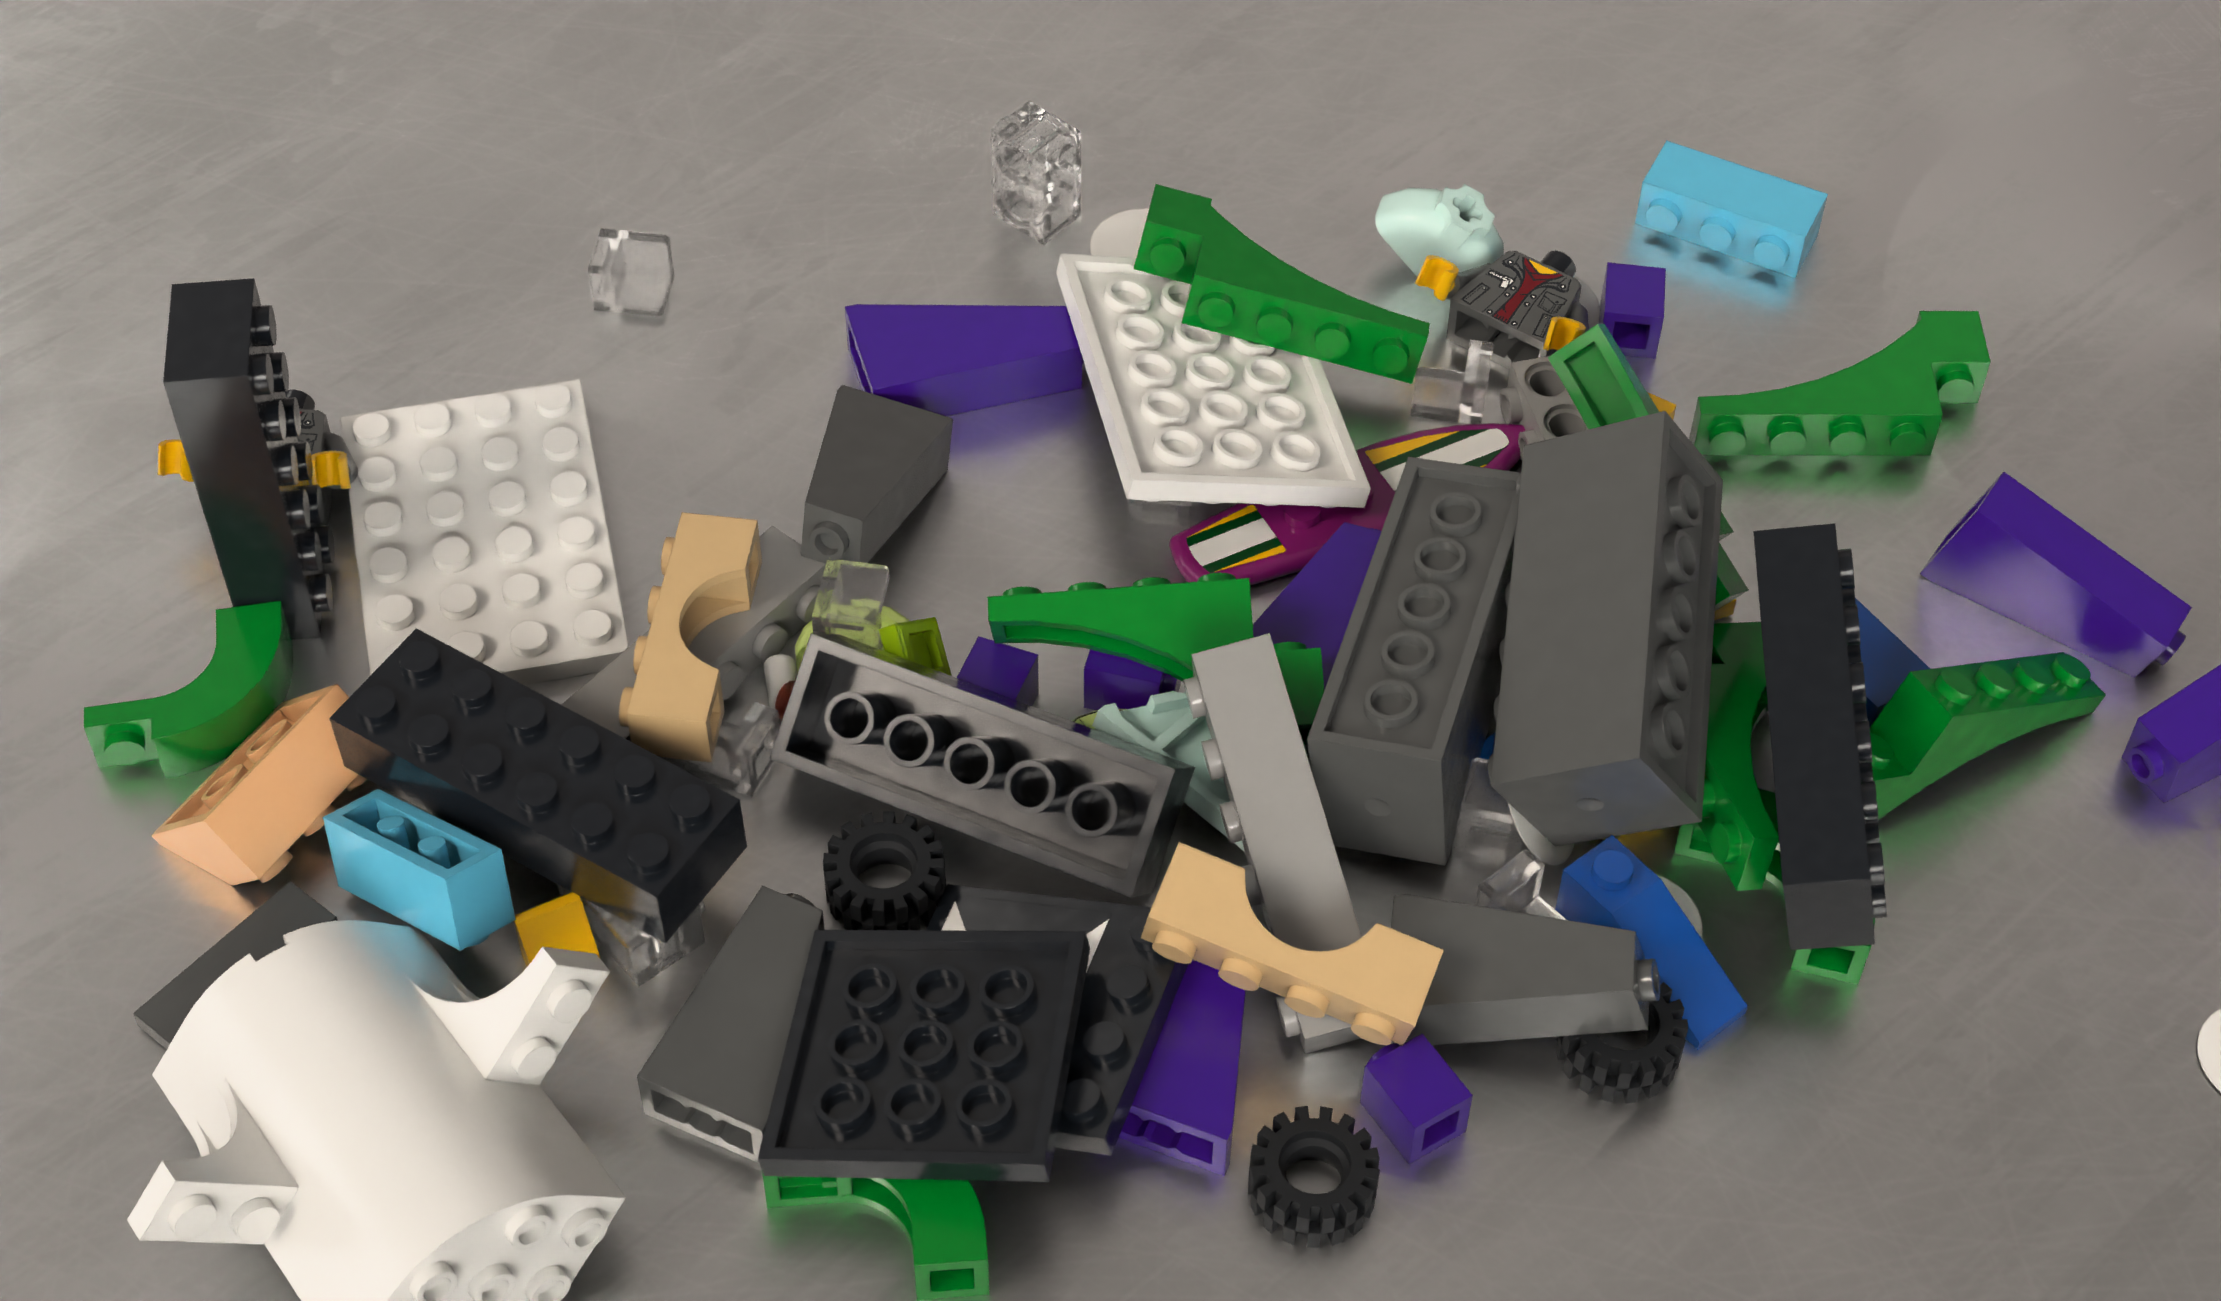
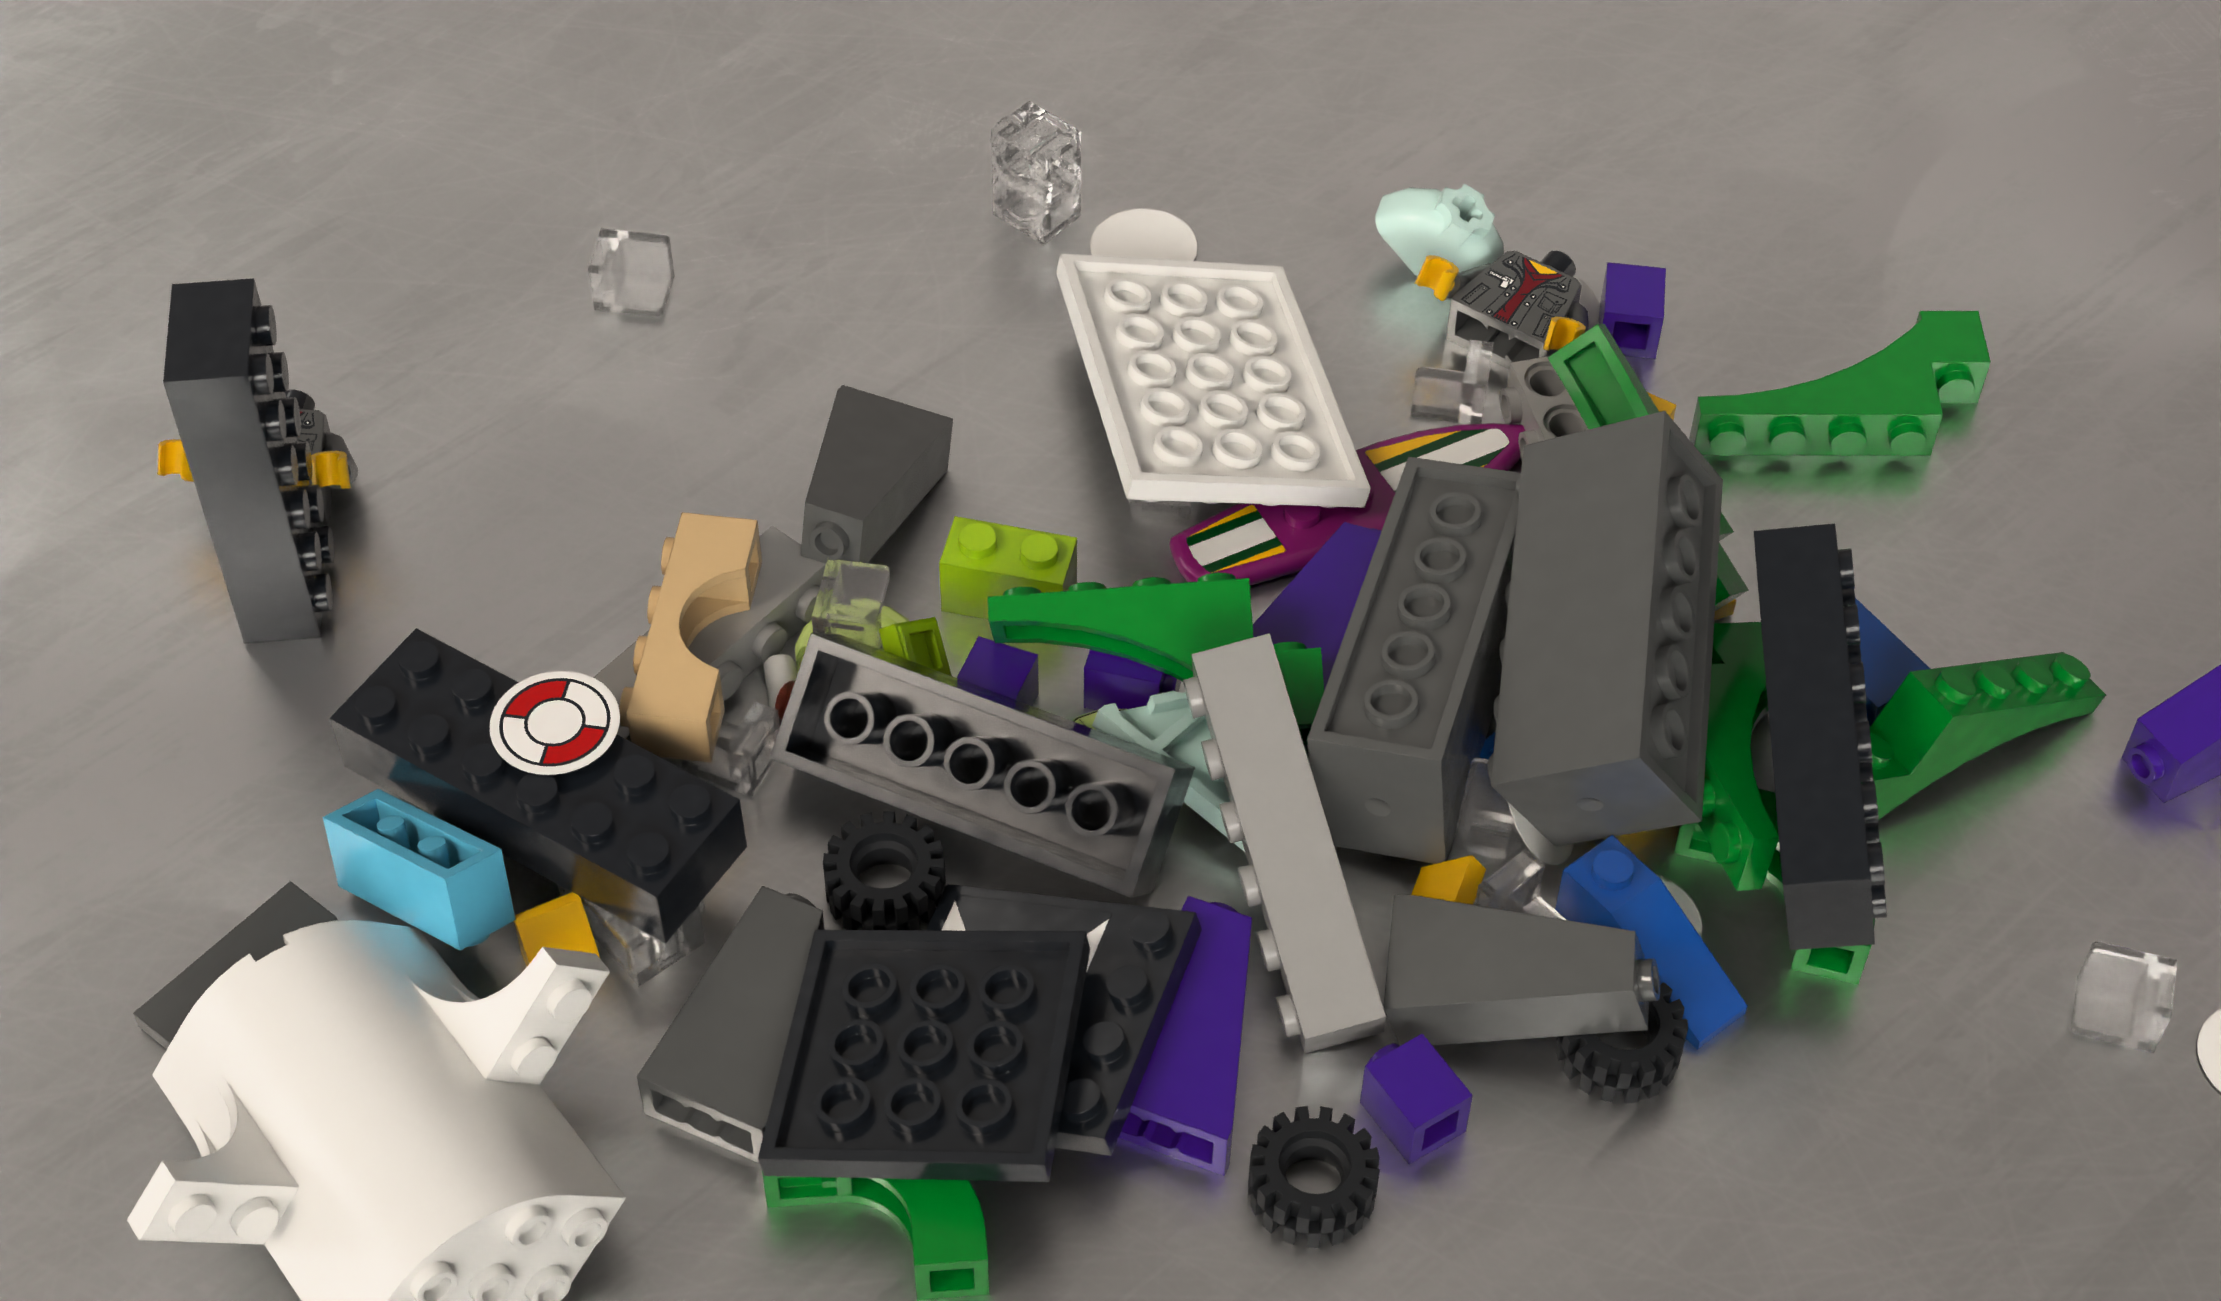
green arch [84,601,293,779] -> none
light nougat slope [151,684,367,886] -> none
white plate [340,379,629,685] -> none
dark purple slope [845,304,1084,416] -> none
green arch [1134,184,1430,384] -> none
tan arch [1141,842,1444,1046] -> none
medium azure brick [1635,141,1828,278] -> none
dark purple slope [1920,472,2192,678] -> none
none -> sticker [490,671,620,775]
none -> lime brick [939,516,1077,620]
none -> yellow tile [1411,855,1486,905]
none -> clear panel [2071,941,2177,1053]

